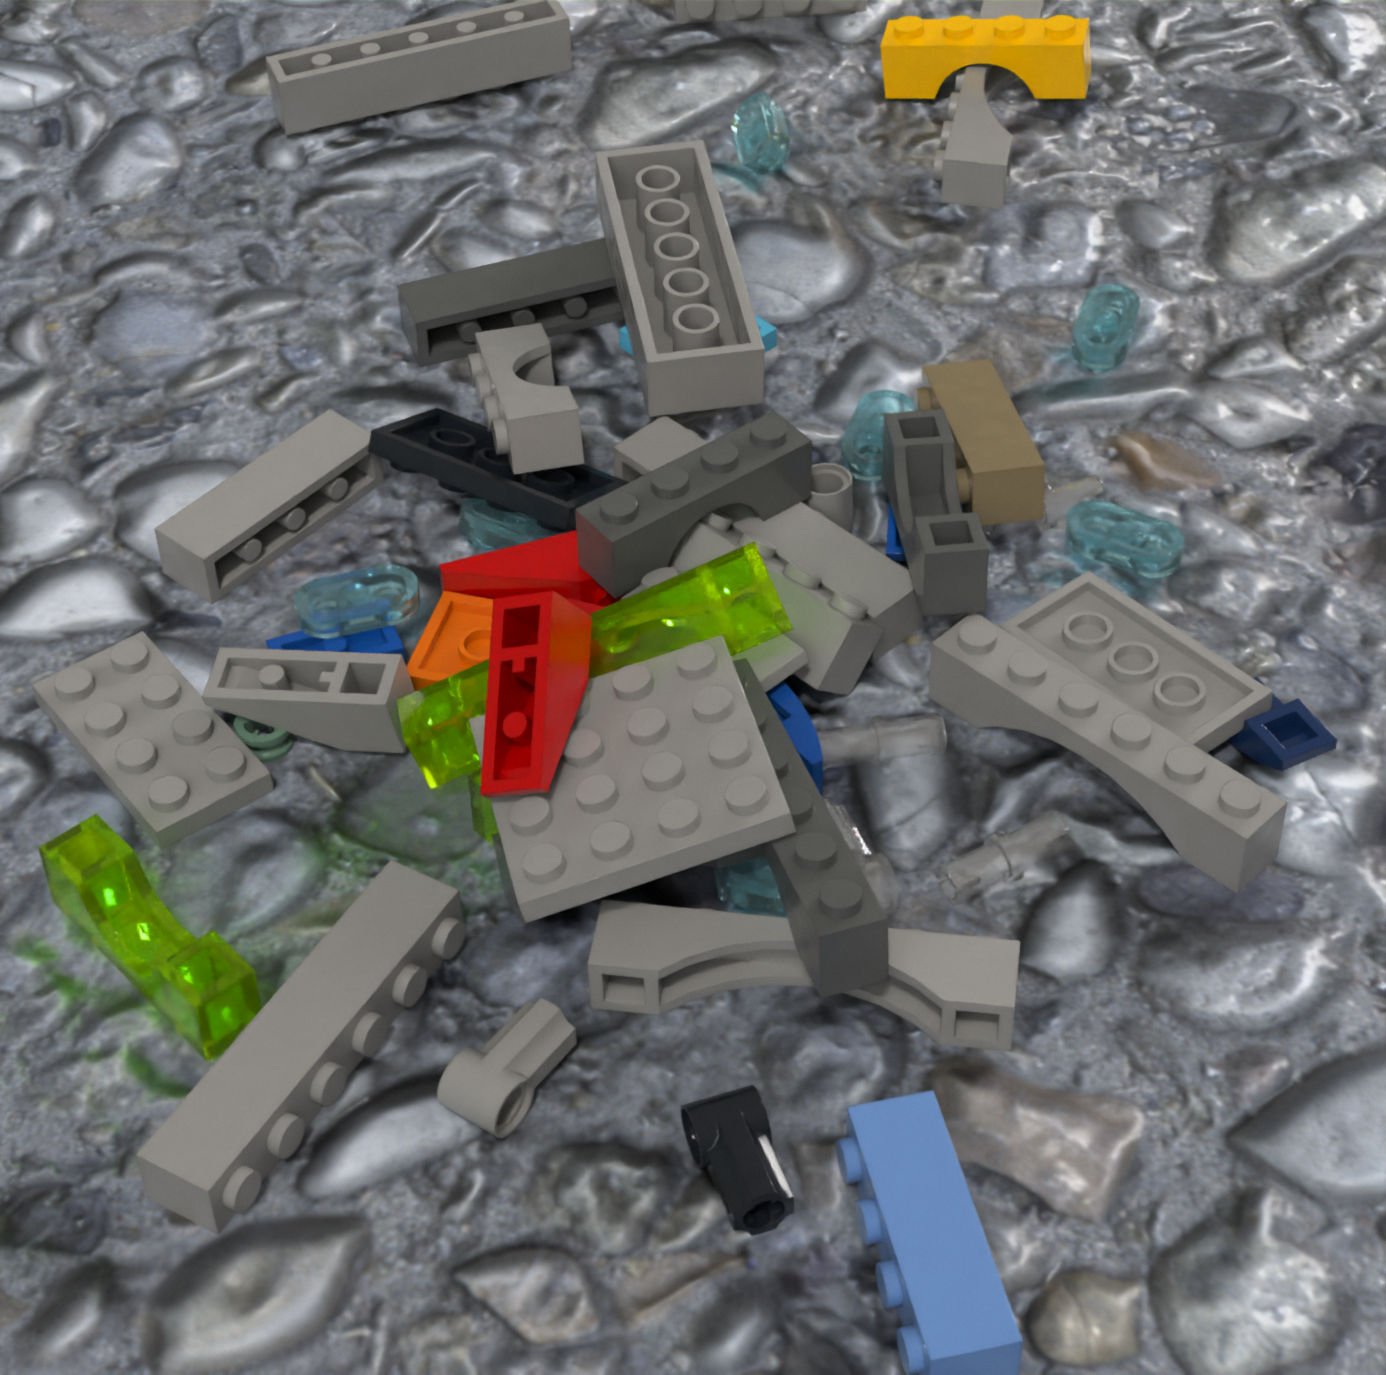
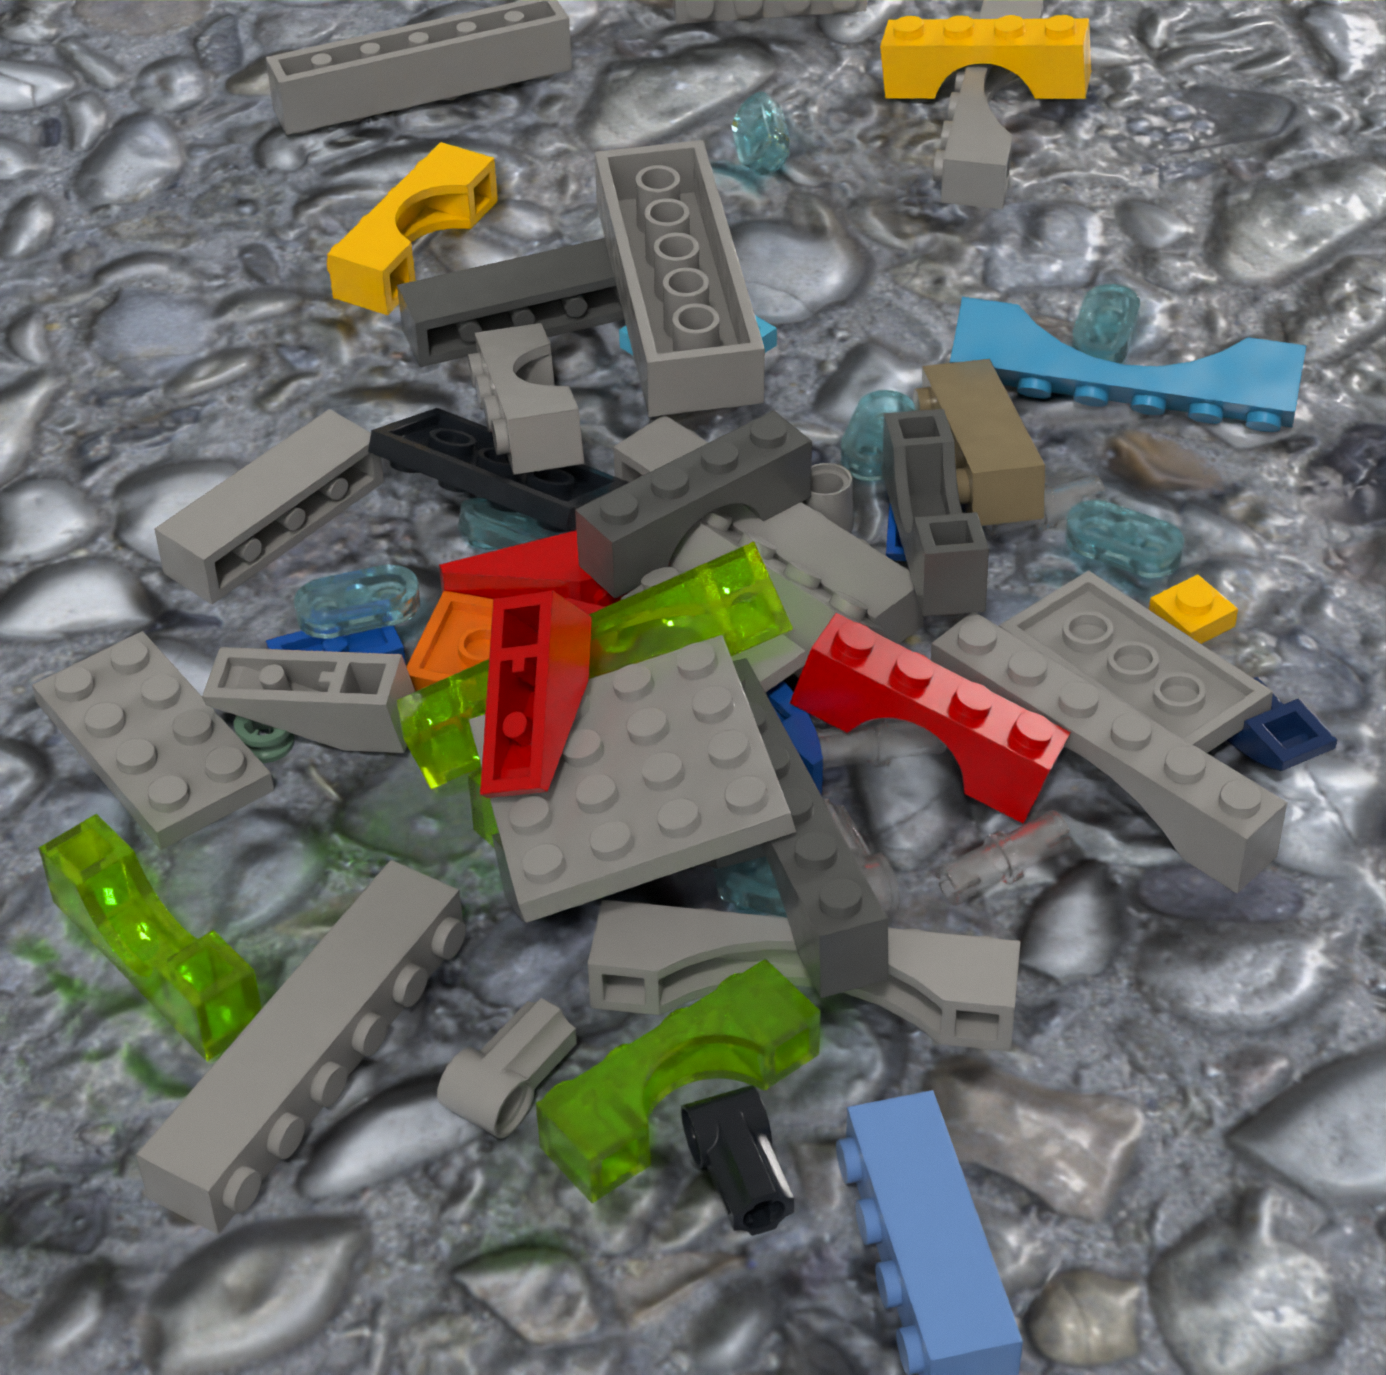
none -> yellow arch [327,142,498,316]
none -> clear neon green arch [535,958,820,1204]
none -> red arch [790,613,1071,824]
none -> dark azure arch [950,297,1307,432]
none -> yellow plate [1149,574,1238,644]

